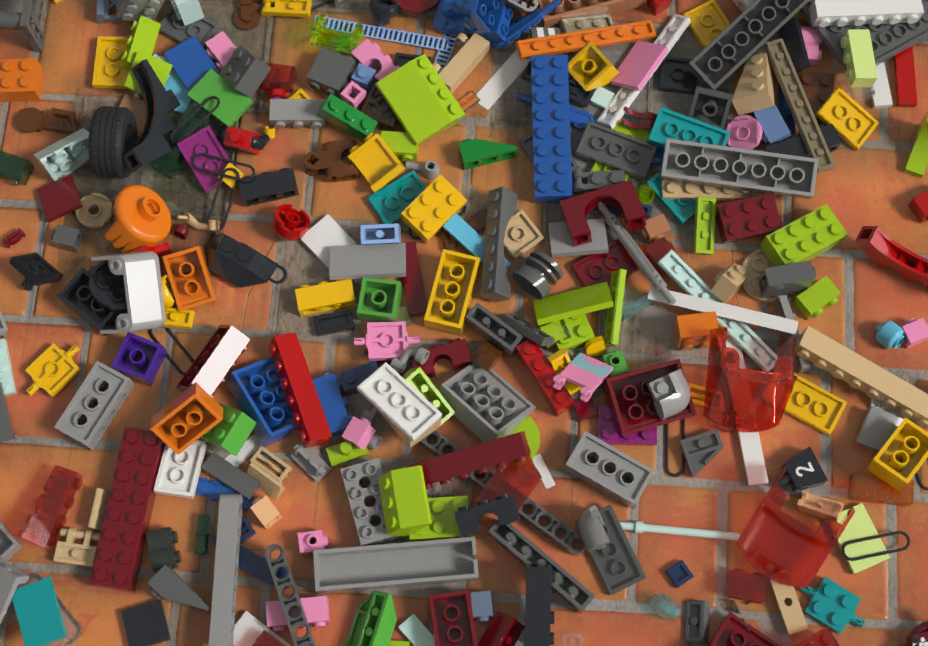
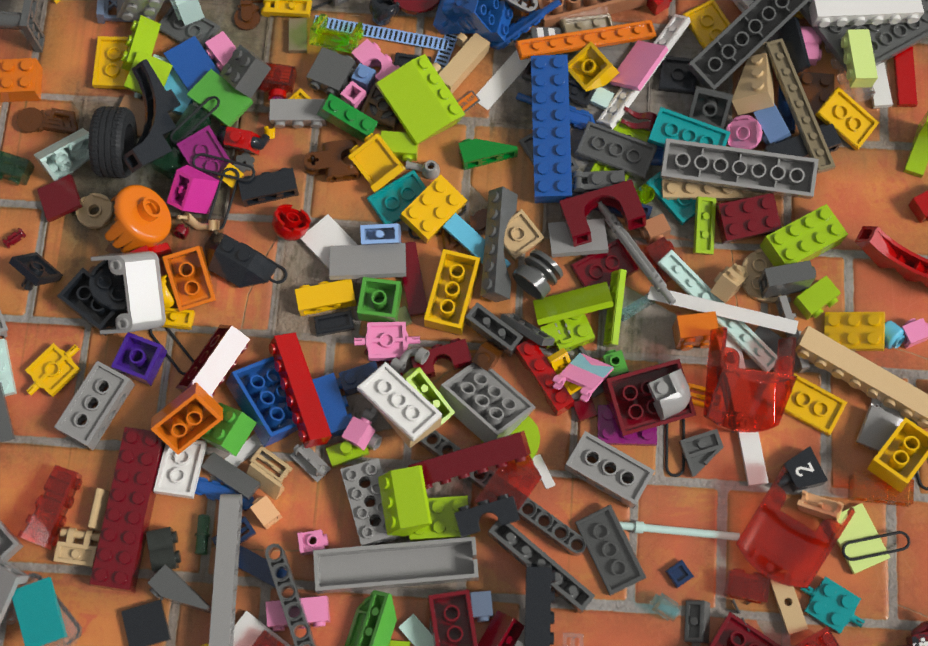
dark grey brick [51,224,84,253] -> none
light grey brick [578,505,610,552] -> none
yellow tile [584,336,606,357] -> none
none -> dark pink slope [167,165,219,214]
none -> dark grey plant [234,152,255,173]
none -> dark tan tile [289,18,307,53]
none -> yellow plate [824,312,885,351]

